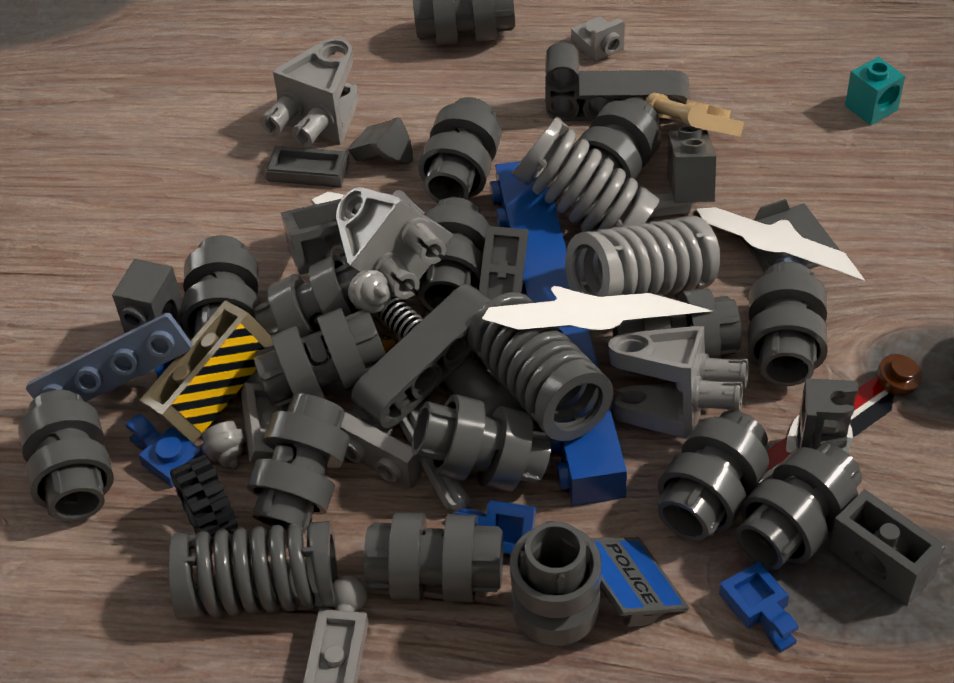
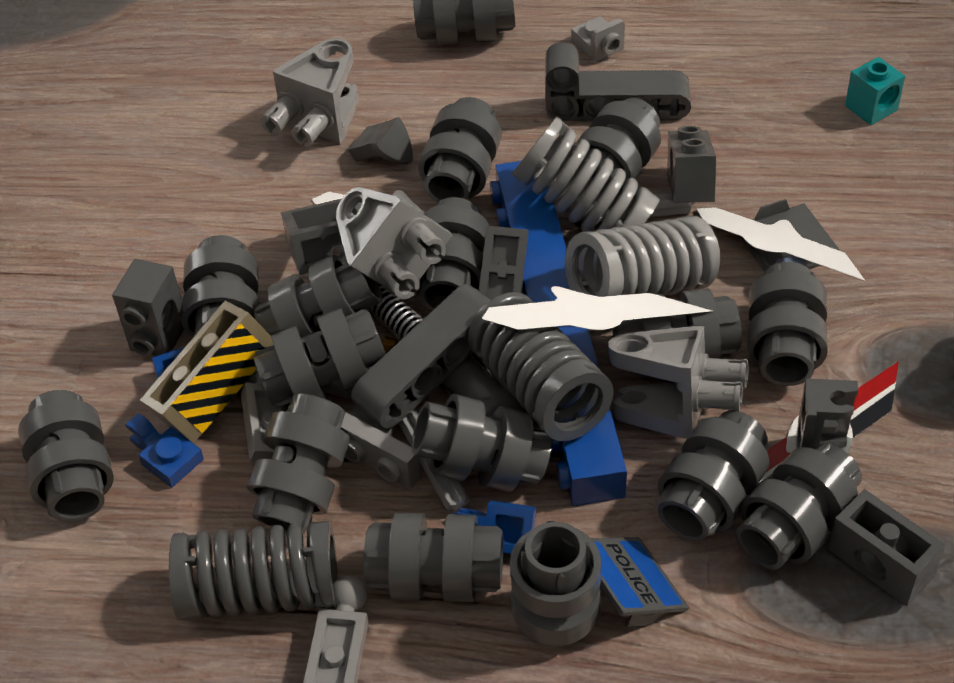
sand blue bracket [26,313,192,402] -> none
black tyre [170,455,238,543] -> none
light grey plate [201,421,246,469] -> none
dark grey tile [266,146,349,187] -> none
light grey plate [348,270,392,314] -> none
tan plate [645,93,744,137] -> none
blue plate [719,562,799,653] -> none
reddish brown plate [878,354,922,396] -> none

